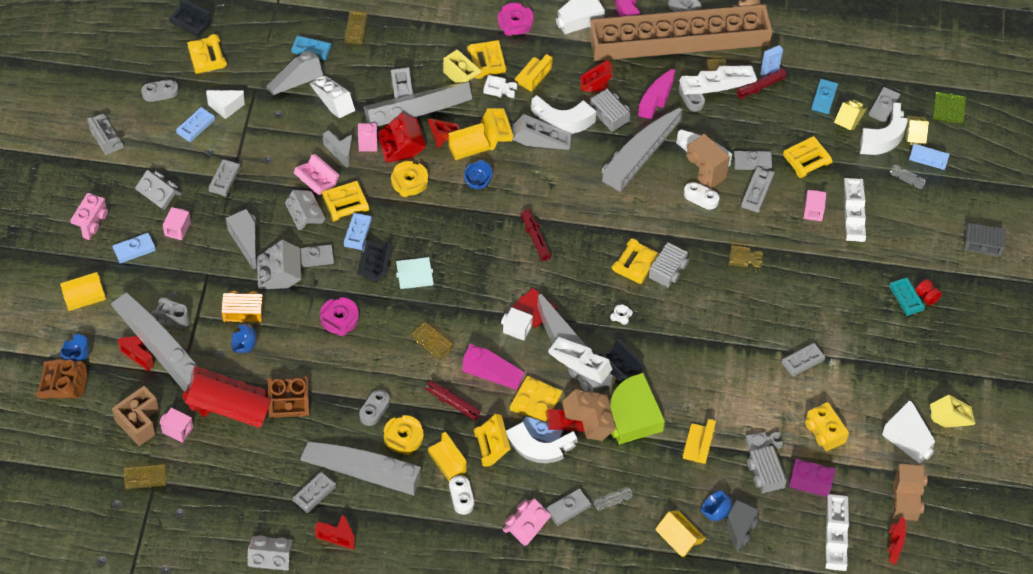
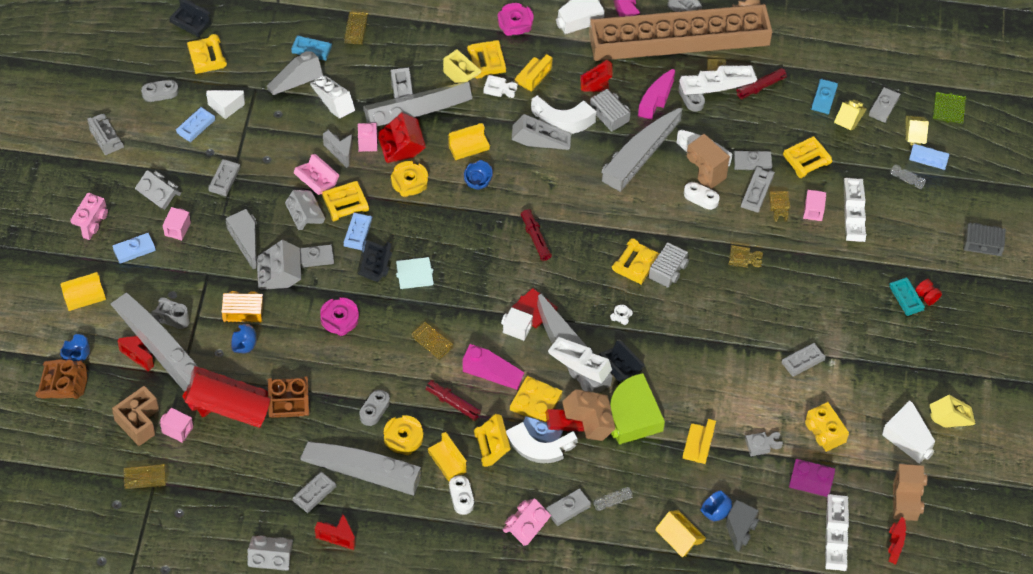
red slope [428,119,460,149] -> none
yellow panel [481,108,514,150] -> none
light grey brick [747,446,787,493] -> none
light blue plate [761,45,783,77] -> none
white arch [860,103,908,155] -> none
none -> clear yellow plate [769,191,790,222]

